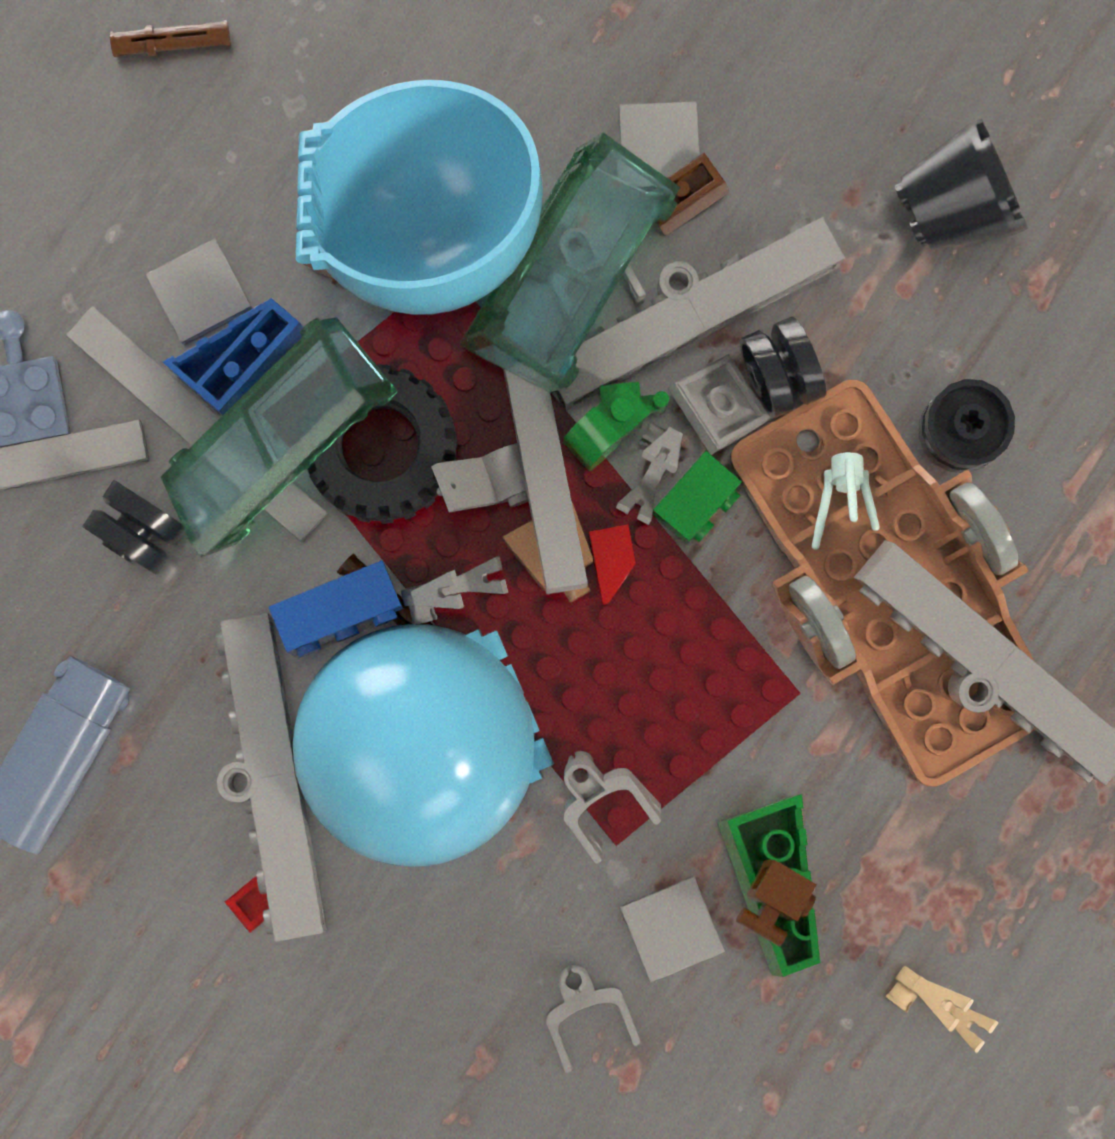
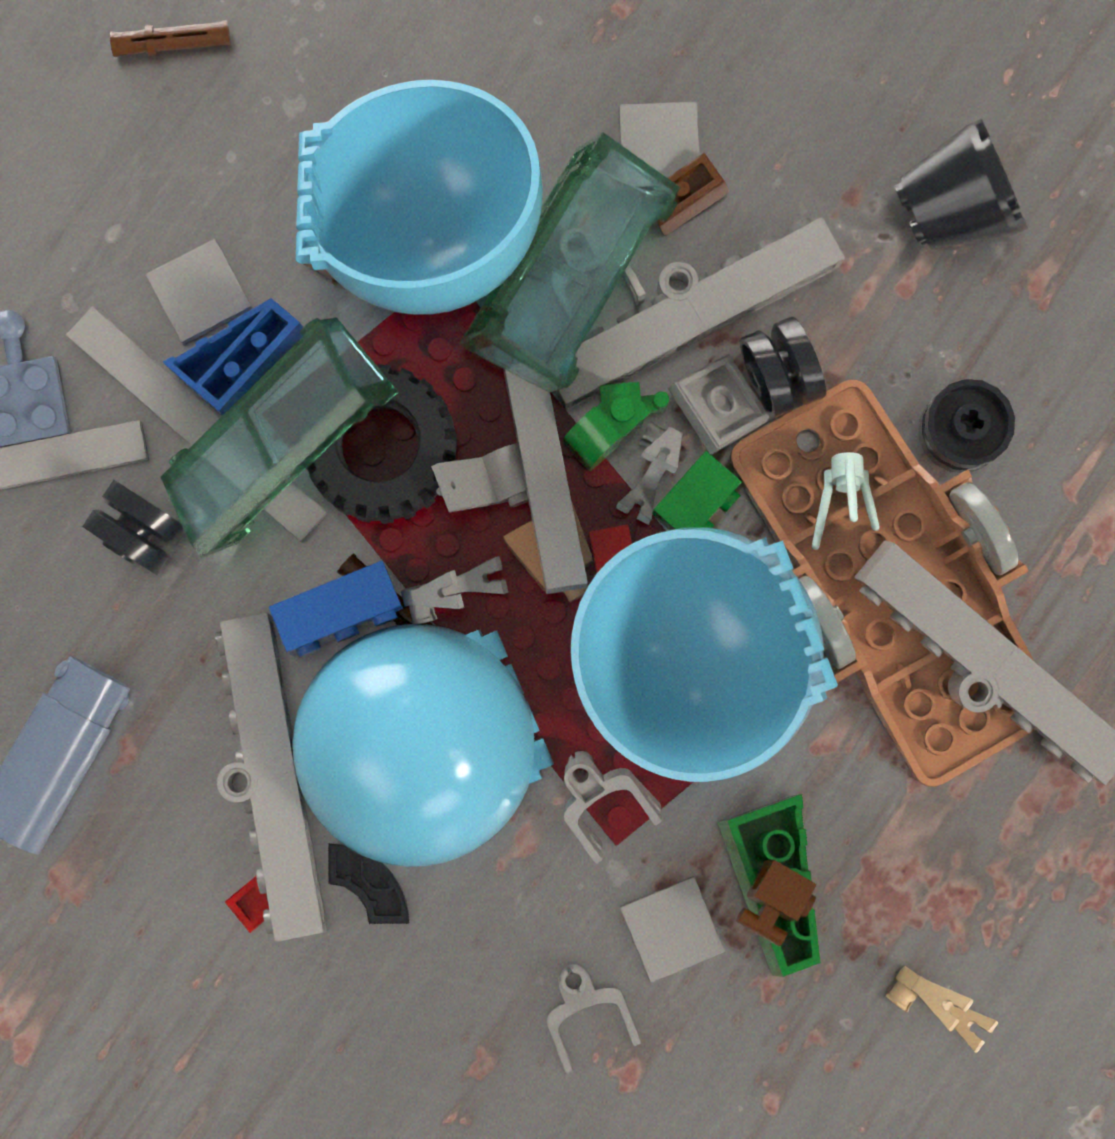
none -> black tile [328,843,410,924]
none -> medium azure windscreen [571,528,838,782]

